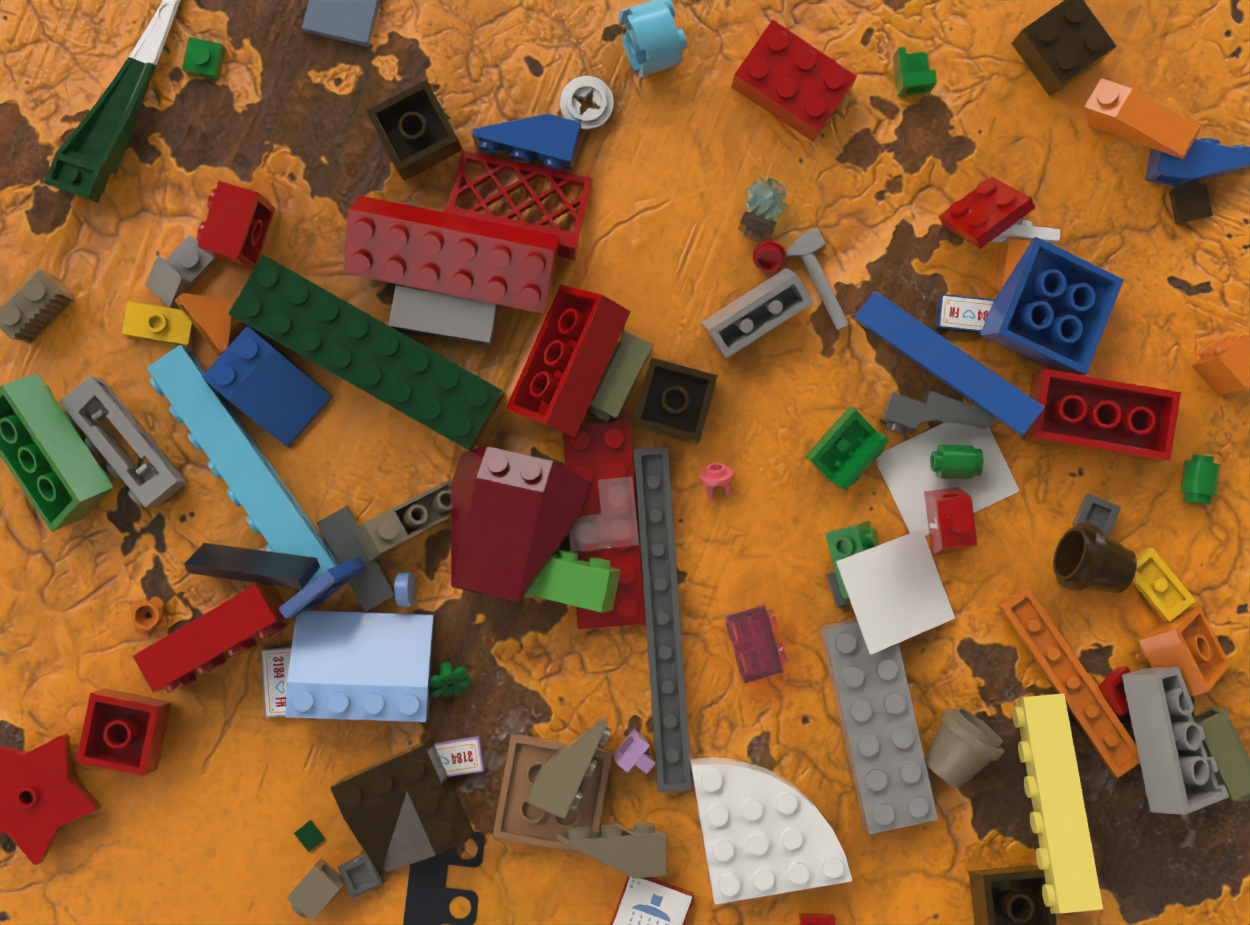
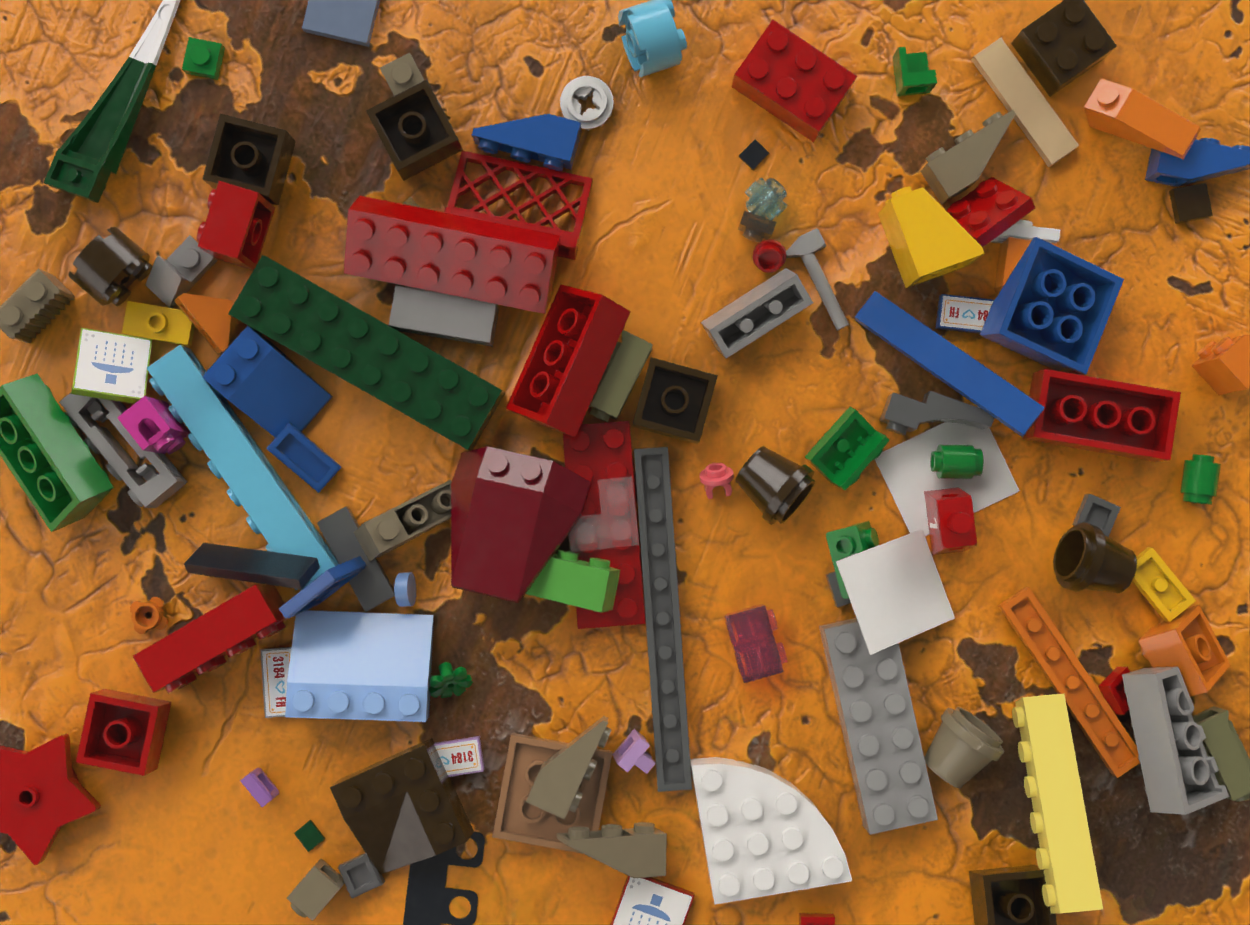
none -> dark brown brick [68,227,153,306]
none -> white tile [71,328,152,404]
none -> dark pink brick [117,396,191,454]
none -> dark brown brick [202,113,296,205]
none -> medium lavender tile [240,768,280,807]
none -> blue tile [266,422,342,493]
none -> dark tan brick [380,53,424,96]
none -> dark brown piece [735,446,815,525]
none -> black window [738,140,769,170]
none -> yellow slope [878,186,985,288]
none -> dark tan slope [920,110,1016,205]
none -> tan tile [971,38,1079,167]

